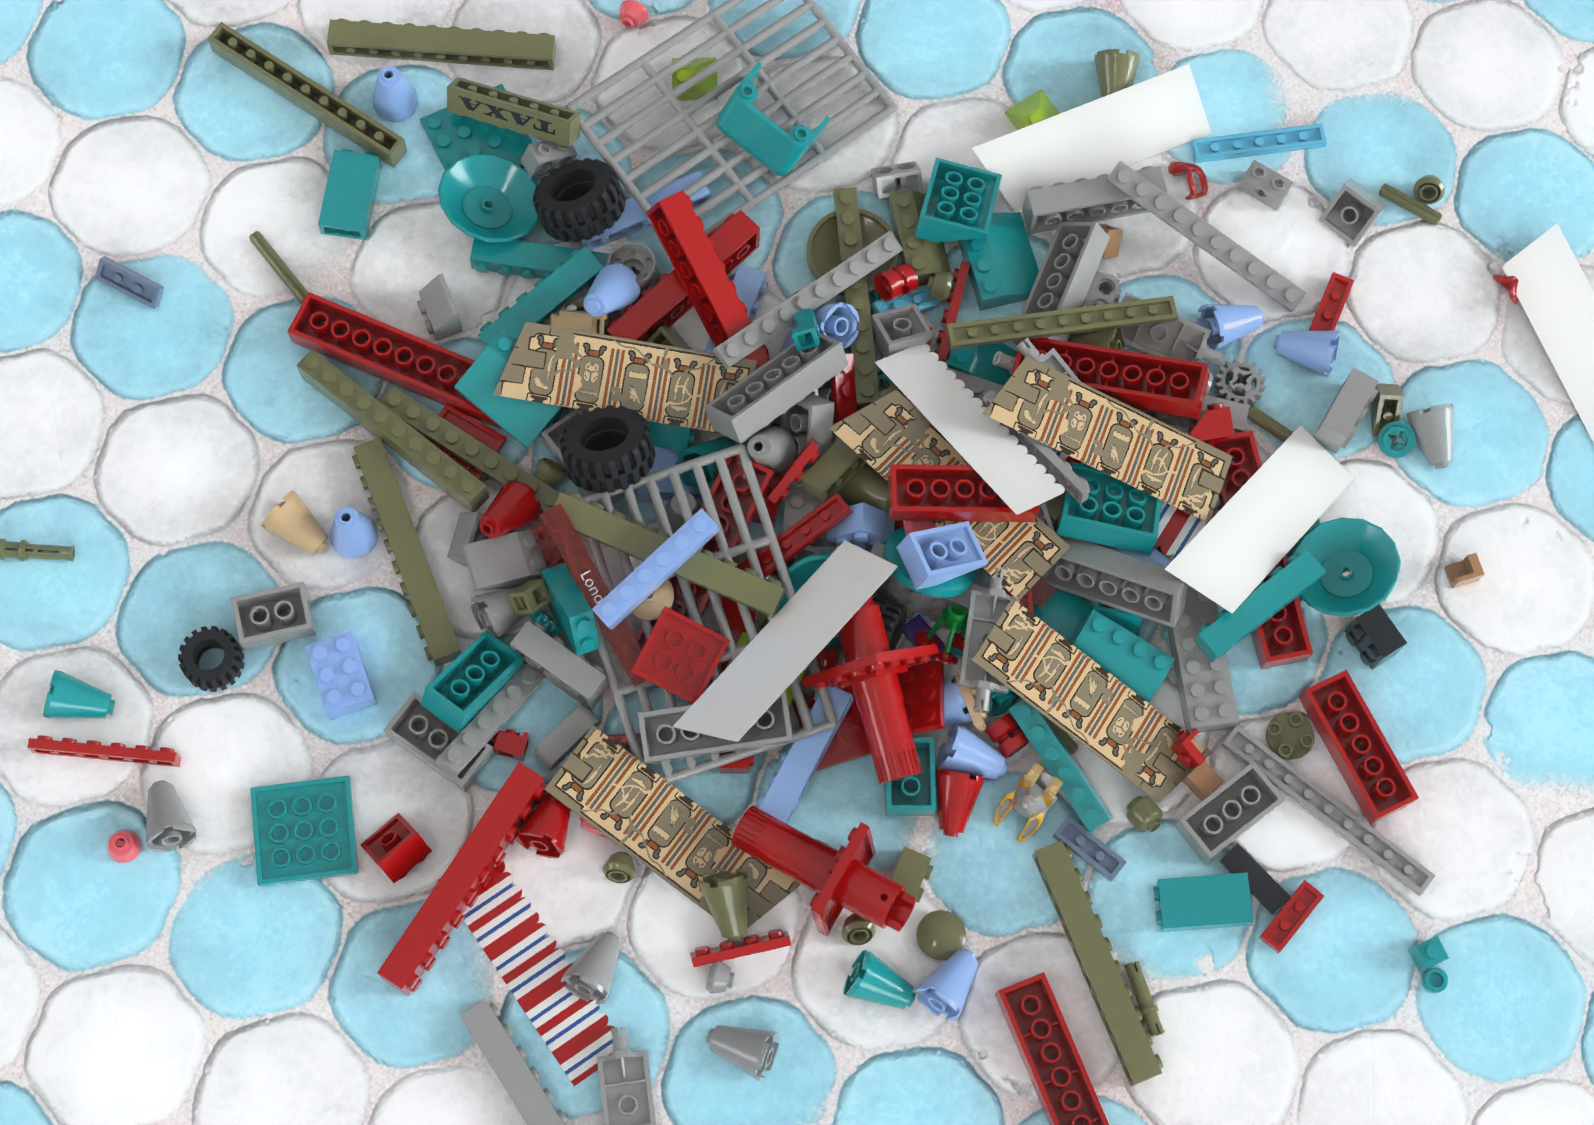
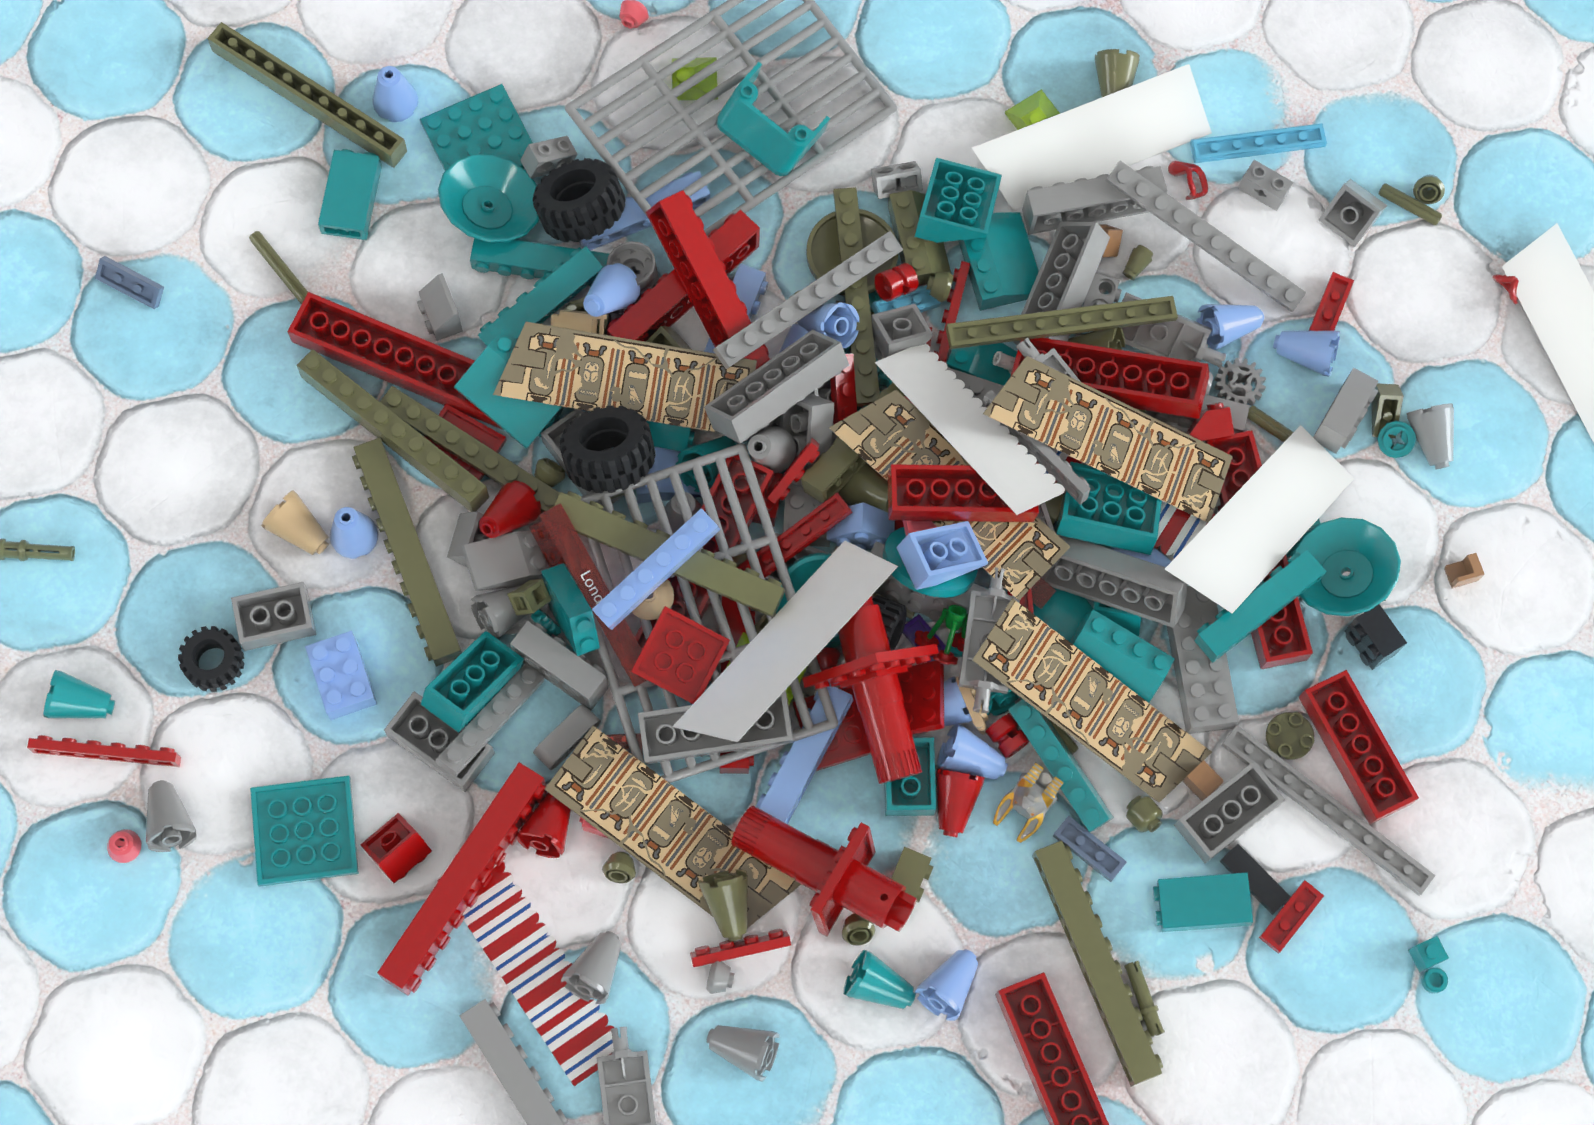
olive brick [327,18,556,70] -> none
olive brick [447,77,580,147] -> none
red brick [491,729,530,761] -> none
teal leg [791,308,820,352] -> none
olive dish [916,910,966,960] -> none
red bracket [1171,728,1206,769] -> none
none -> olive cone [1123,245,1153,280]

